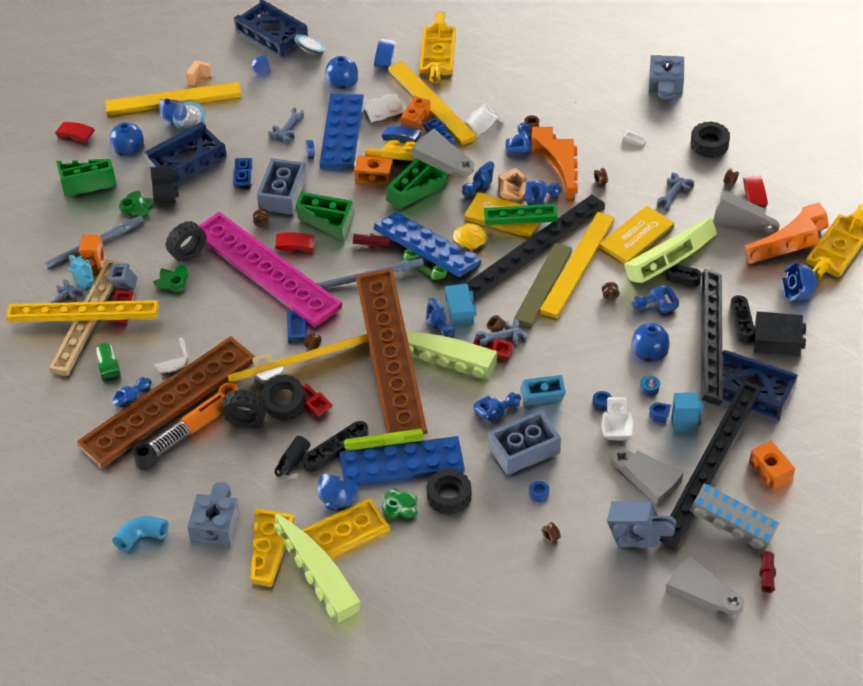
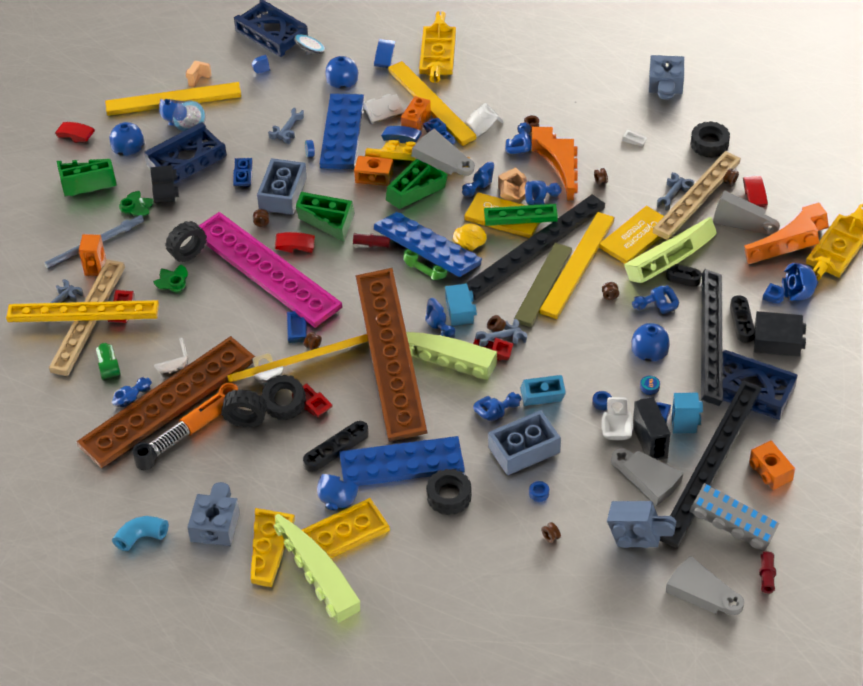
medium azure piece [68,255,94,290] -> none
sand blue brick [108,263,138,291] -> none
black piece [274,436,311,477] -> none
sand blue bar [316,258,424,289] -> none
lime axle [344,429,424,451] -> none
green plate [382,488,418,518] -> none
none -> black brick [633,397,671,460]
none -> tan plate [653,151,741,240]
none -> blue tile [762,283,785,303]

